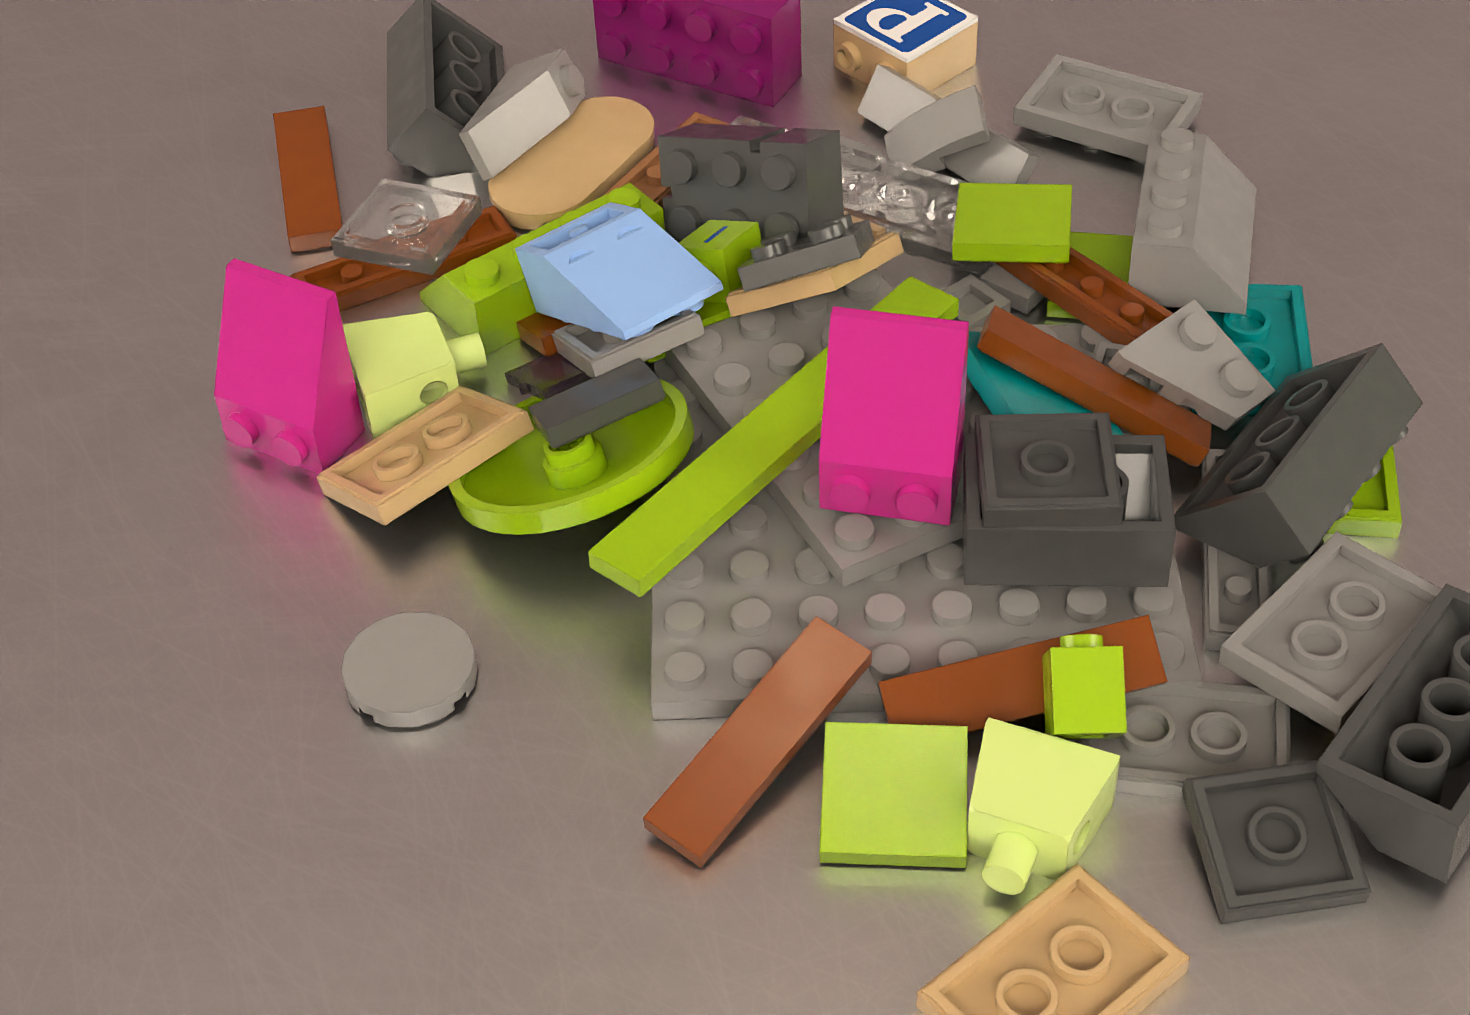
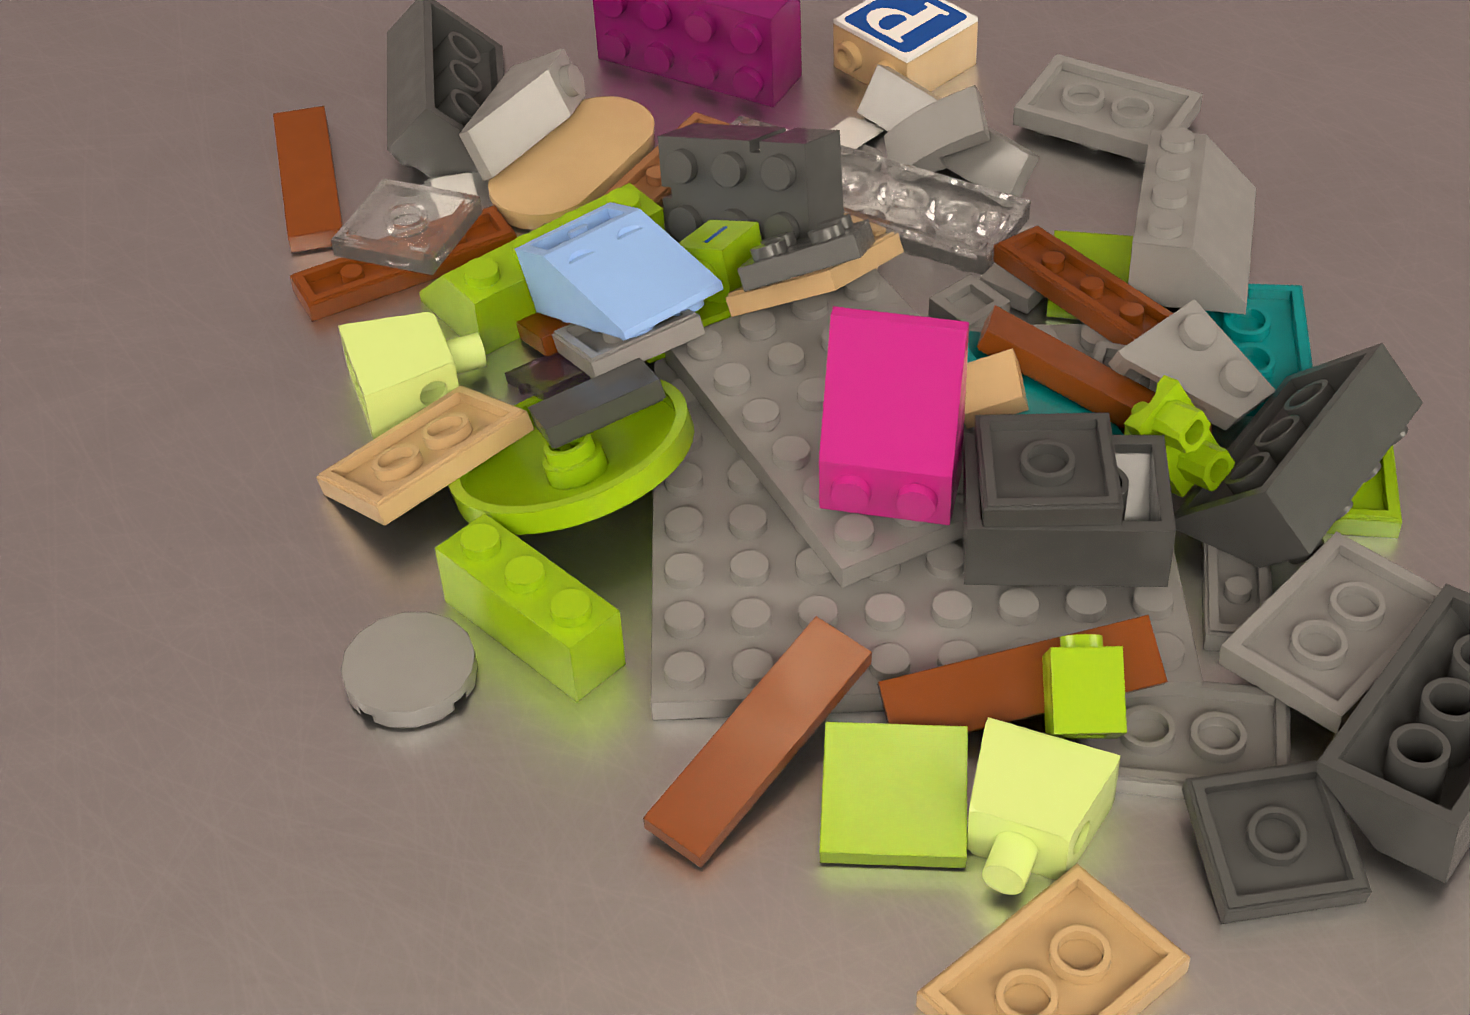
dark pink slope [214,258,365,474] -> none
lime tile [588,276,959,598] -> none
lime tile [952,183,1072,263] -> none
none -> lime brick [435,513,626,702]
none -> white sticker [829,117,885,152]
none -> tan tile [964,348,1029,429]
none -> lime hips [1124,375,1235,498]

